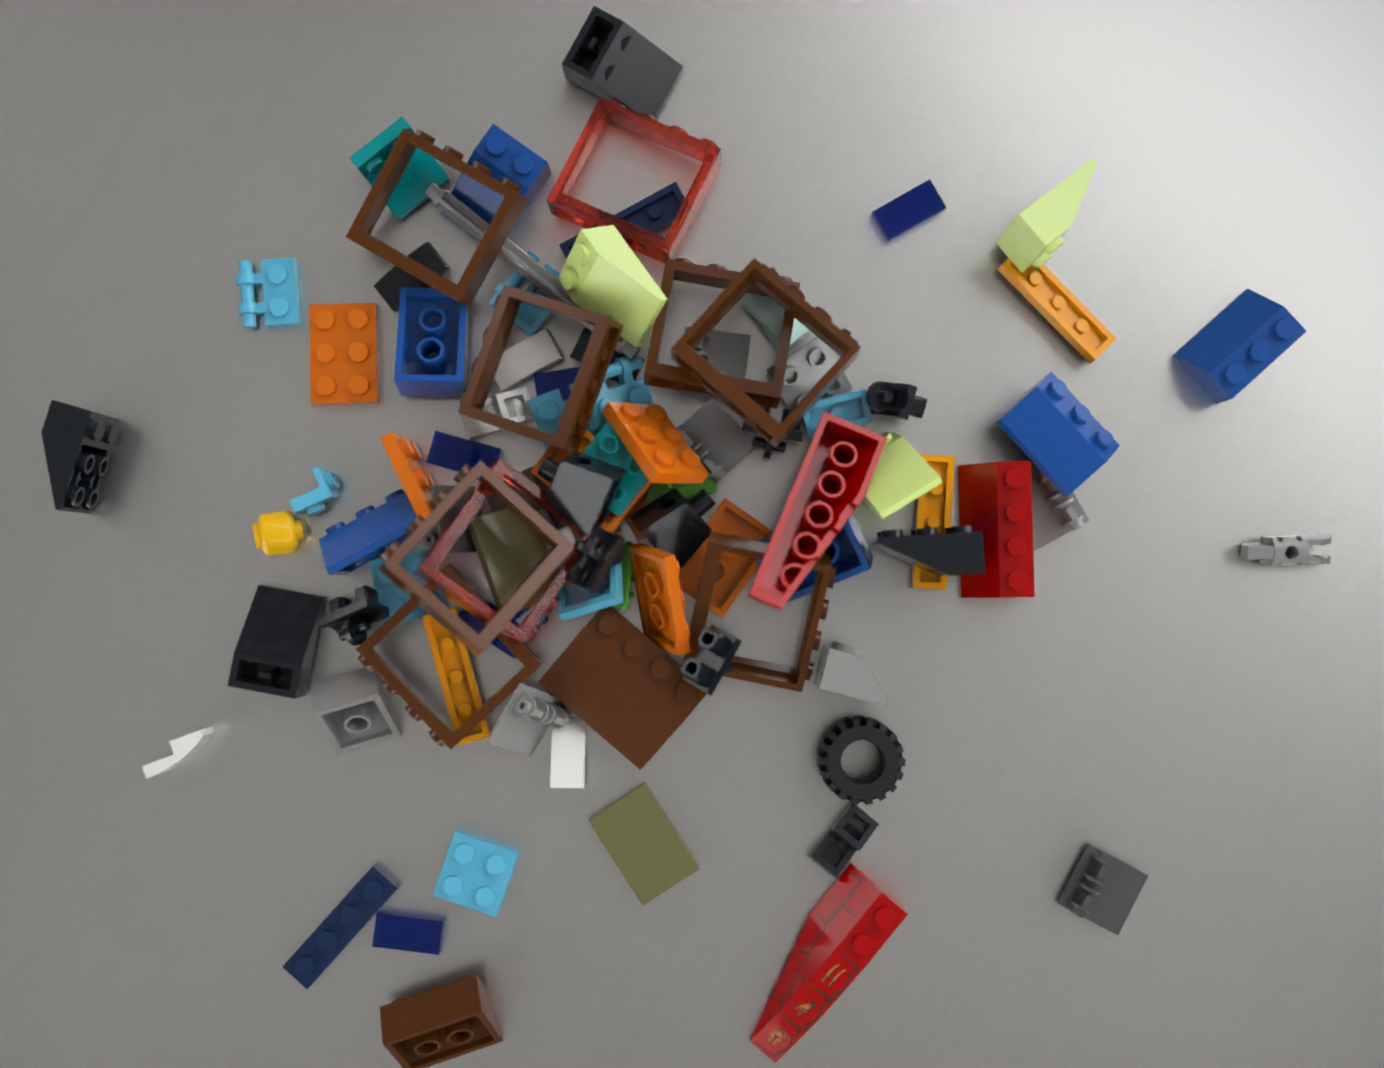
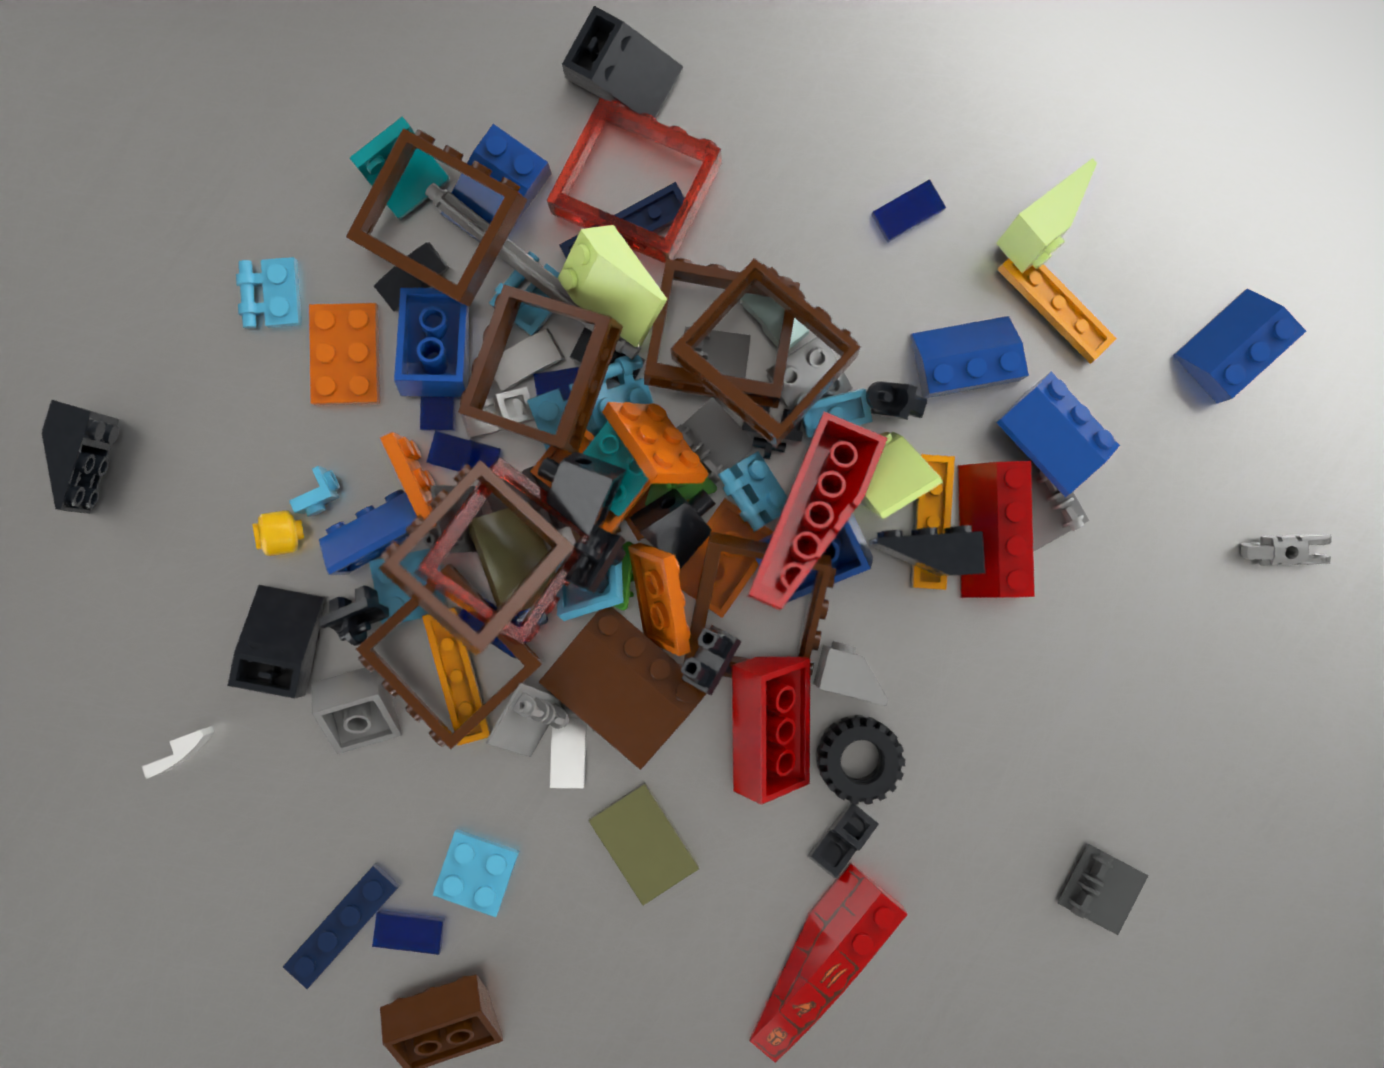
none -> clear blue tile [420,397,456,431]
none -> medium azure plate [718,451,787,532]
none -> red slope [732,657,810,805]
none -> blue slope [911,316,1029,398]

